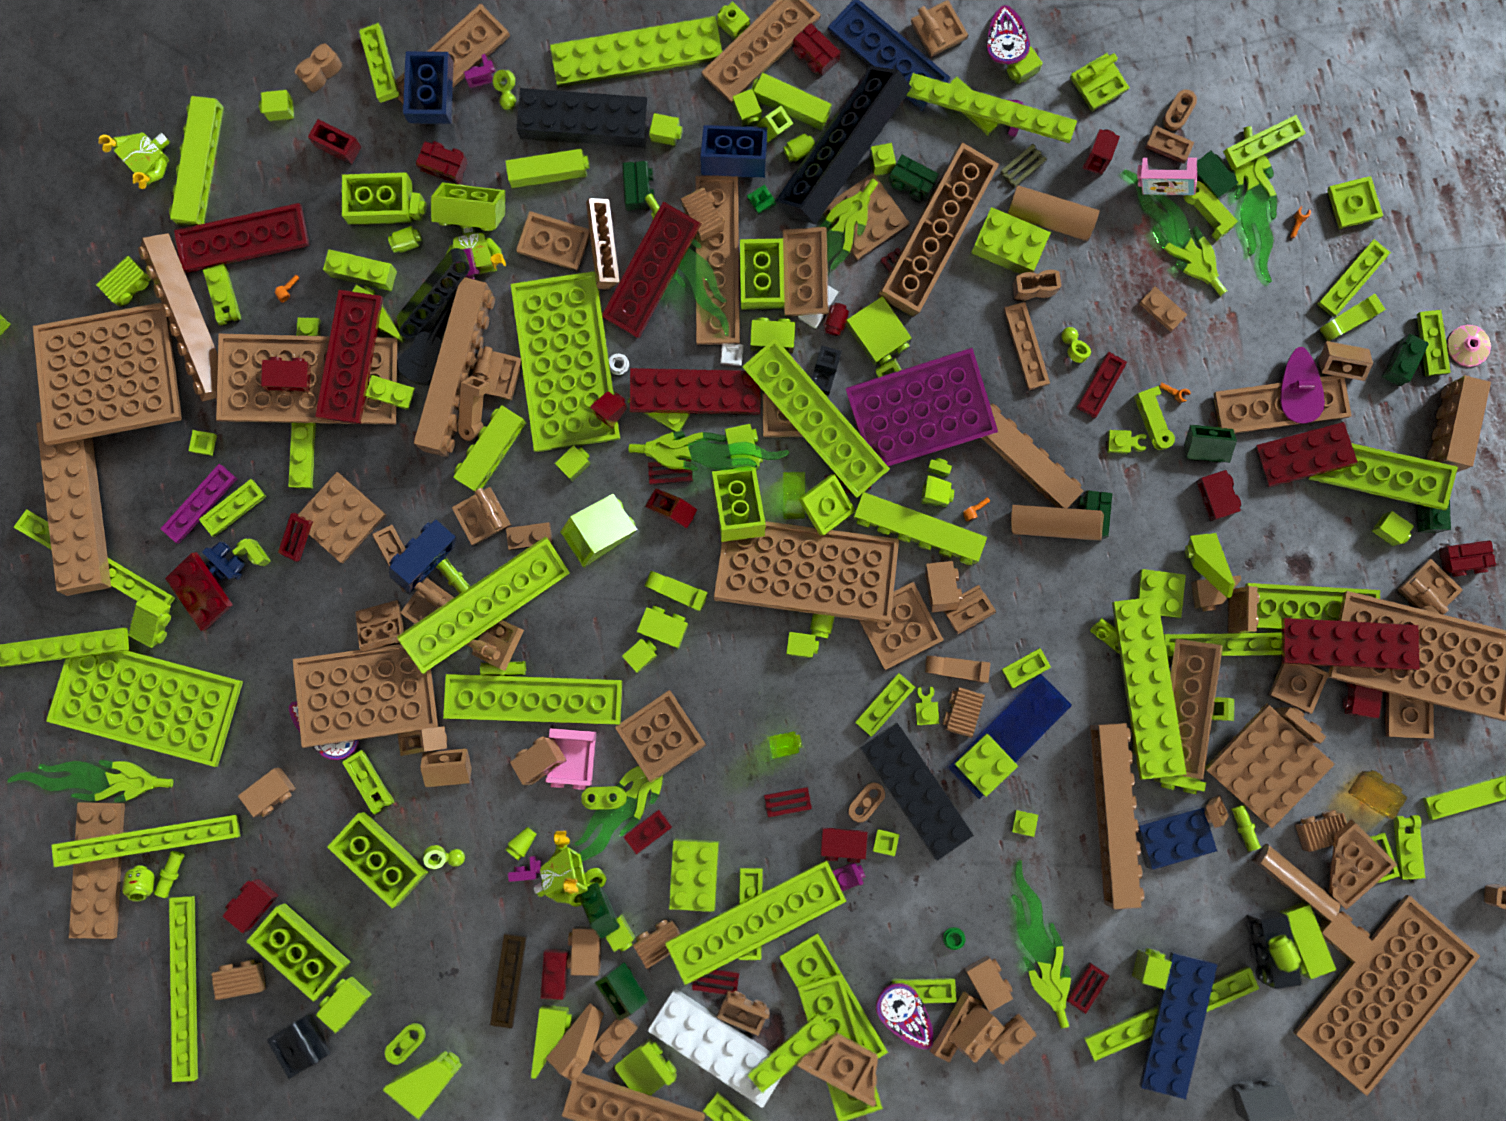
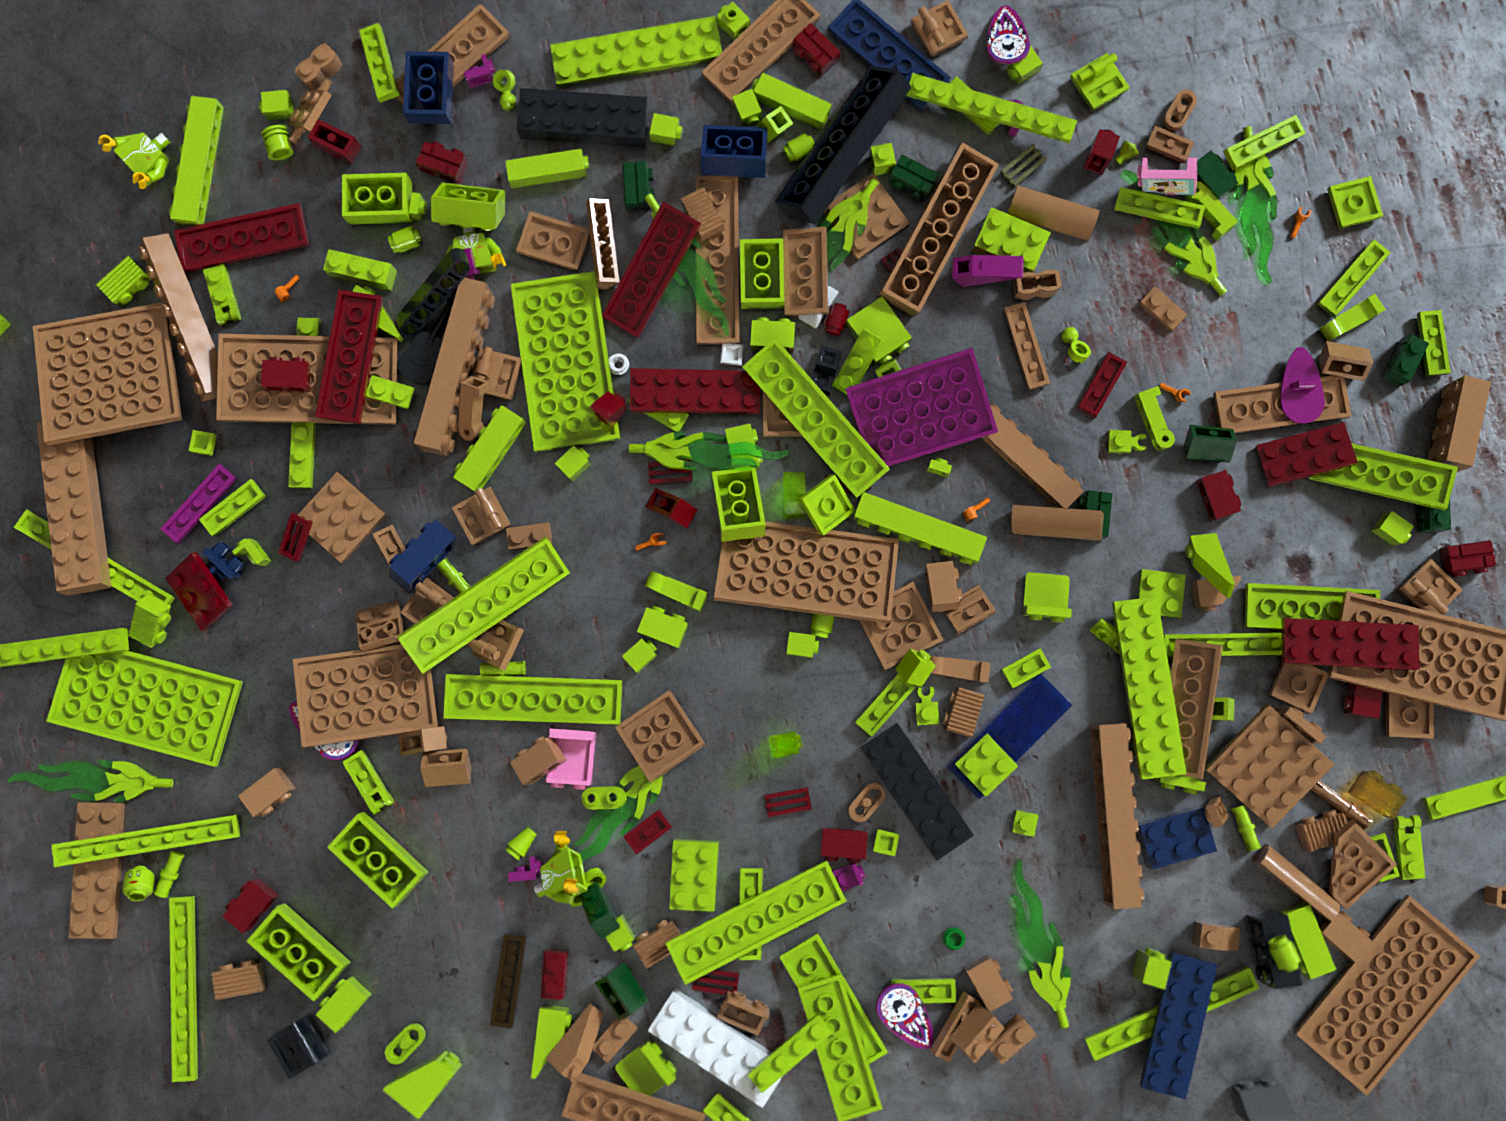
lime plate [423,845,465,869] -> none
slope [560,494,637,568] -> none
medium nougat brick [567,926,601,976] -> none
green tile [747,184,776,215] -> none
medium nougat wing [796,1032,878,1107] -> none
lime slope [921,476,954,507] -> none
dark red tile [1066,962,1110,1014] -> none
medium nougat plate [1228,586,1259,633] -> none
tan dish [1447,324,1491,367] -> none
none -> lime piece [261,125,294,160]
none -> medium nougat plate [288,78,332,144]
none -> orange hand [635,533,667,551]
none -> lime plate [832,329,884,394]
none -> lime brick [895,649,936,687]
none -> magenta slope [952,255,1024,287]
none -> lime bracket [1022,572,1072,623]
none -> lime plate [1114,187,1205,229]
none -> lime rock [1115,140,1139,165]
none -> medium nougat slope [1192,921,1241,951]
none -> medium nougat pin [1310,780,1373,830]

